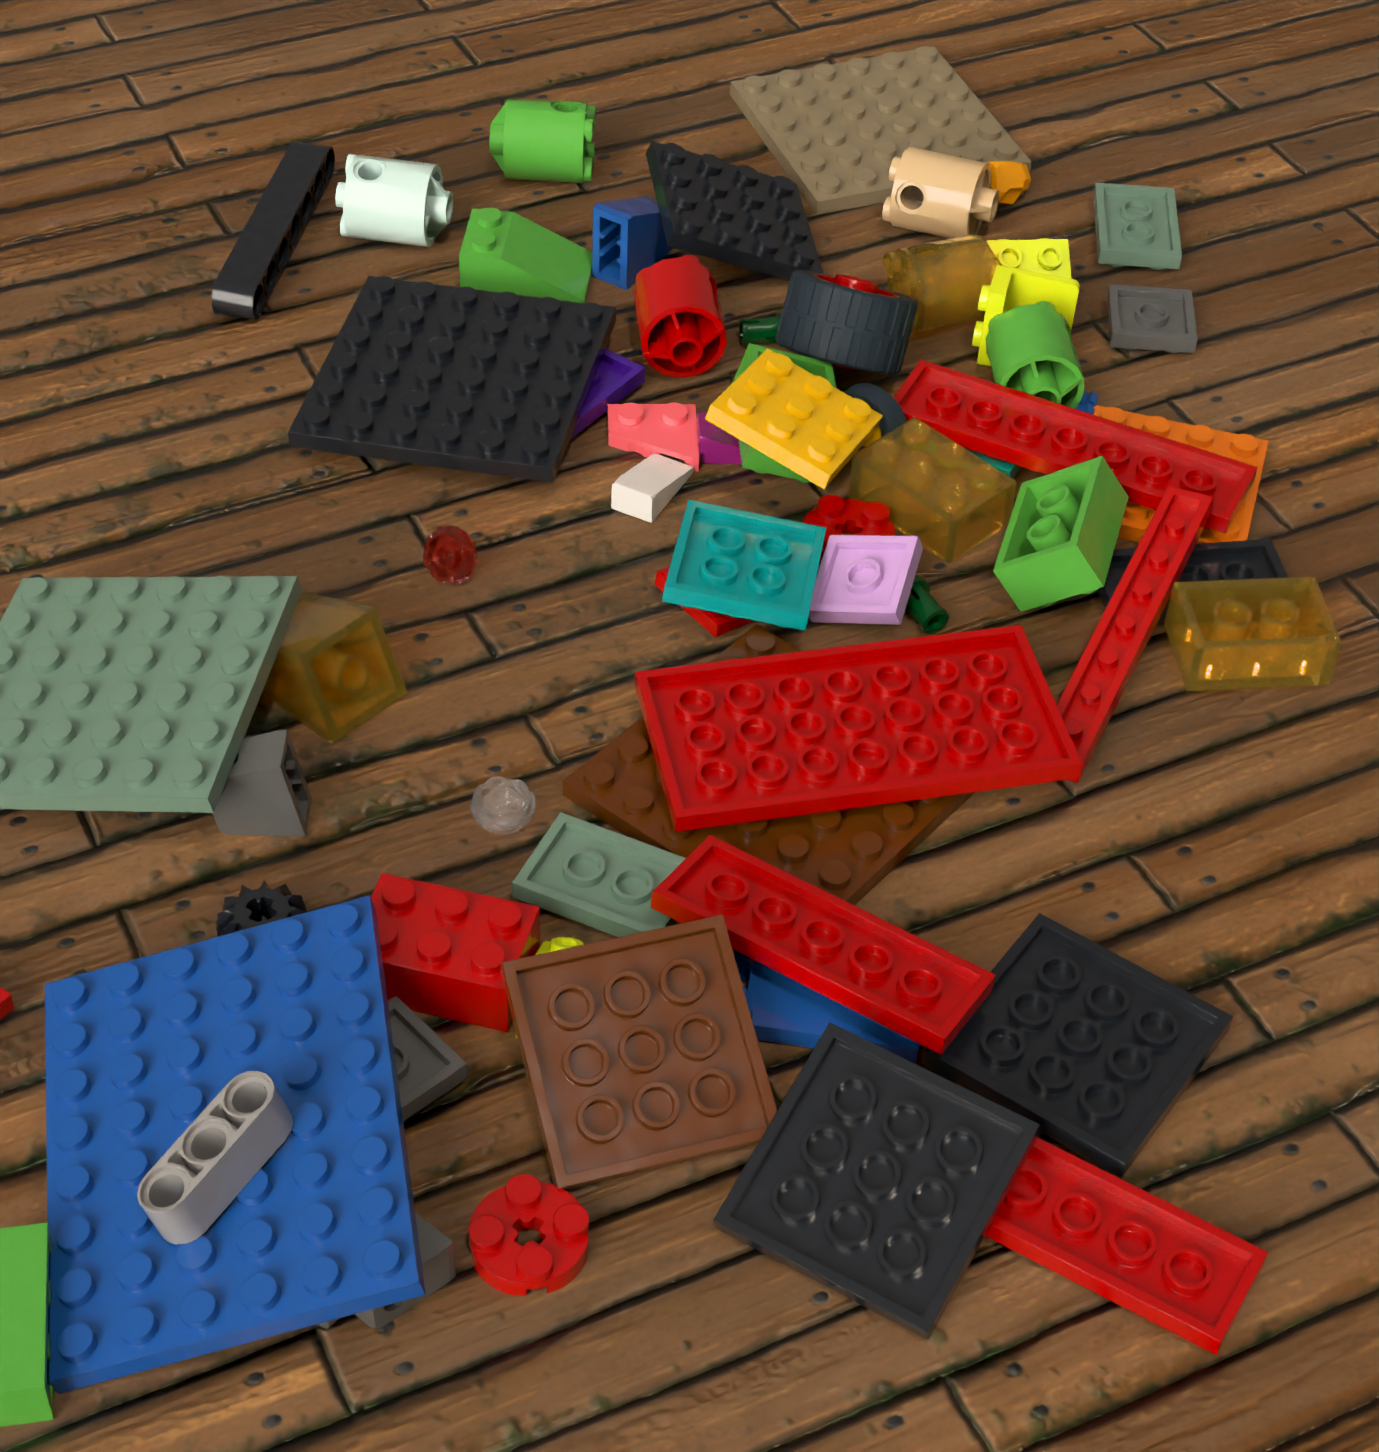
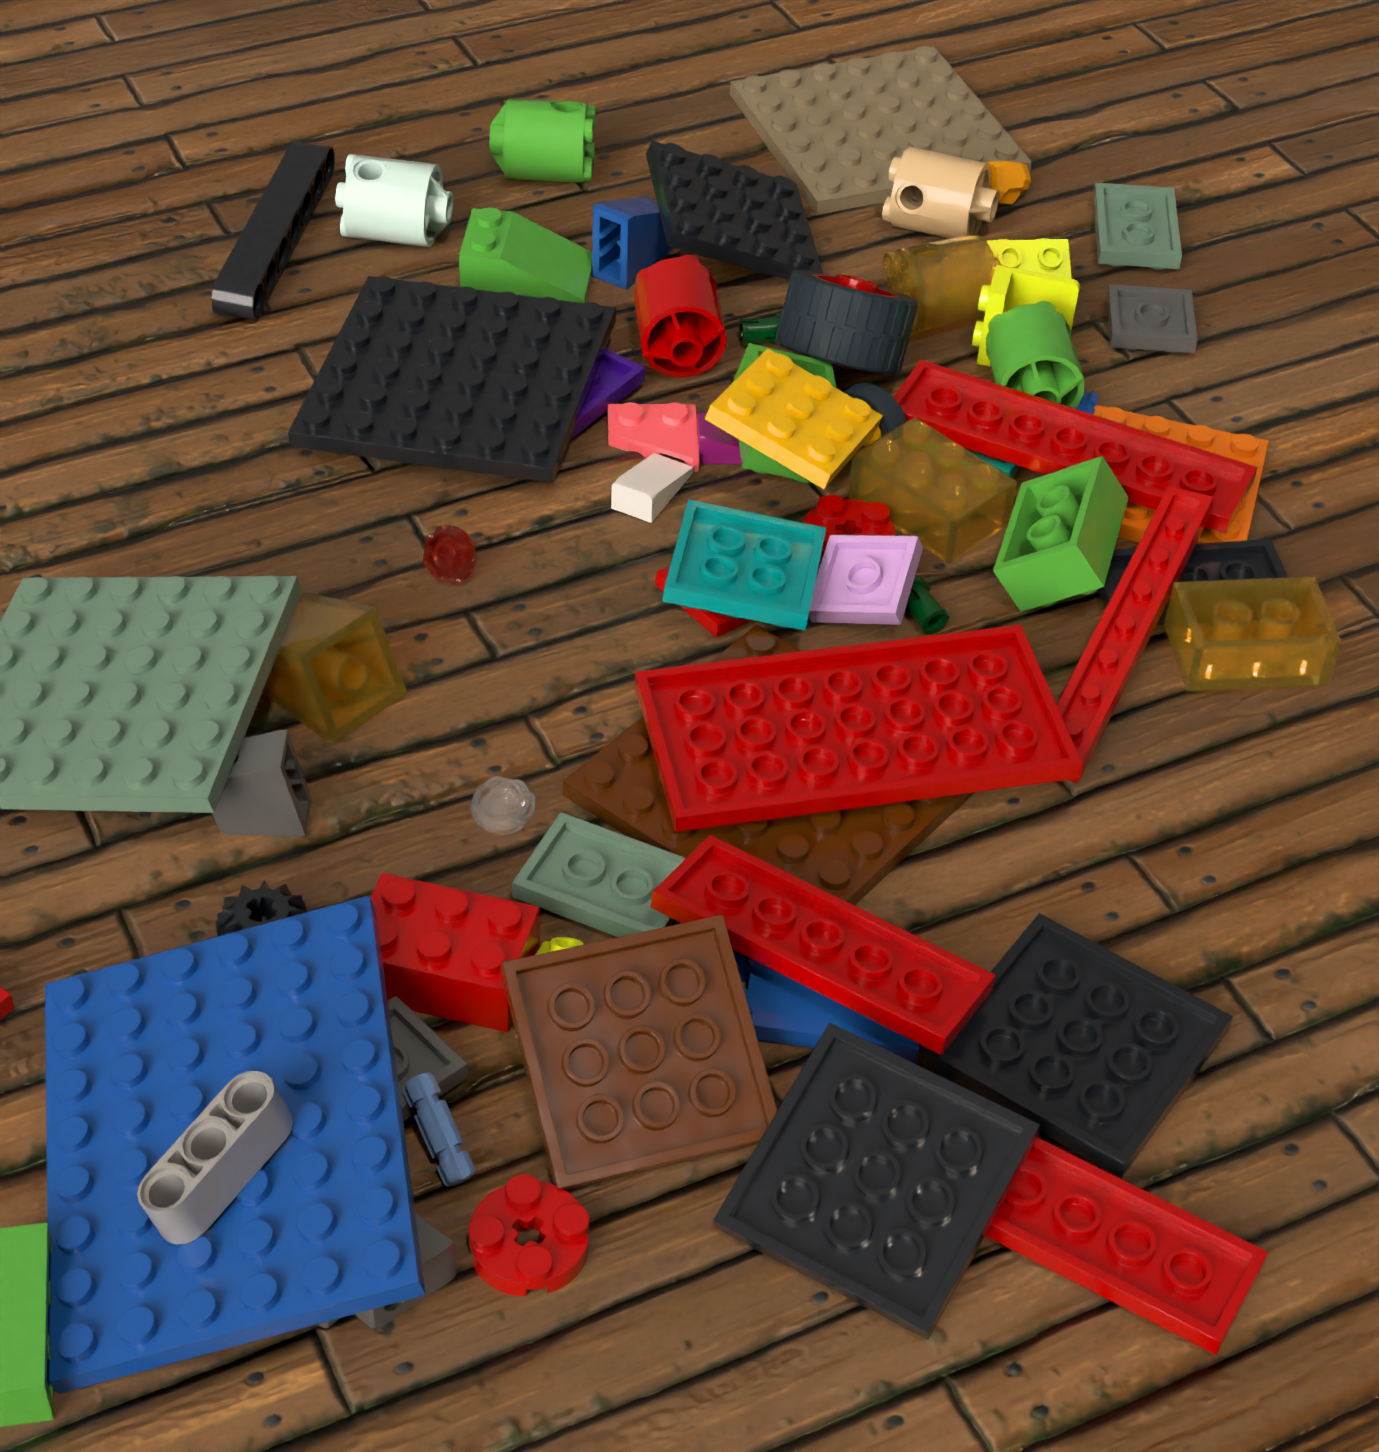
none -> medium blue axle [403,1072,475,1187]

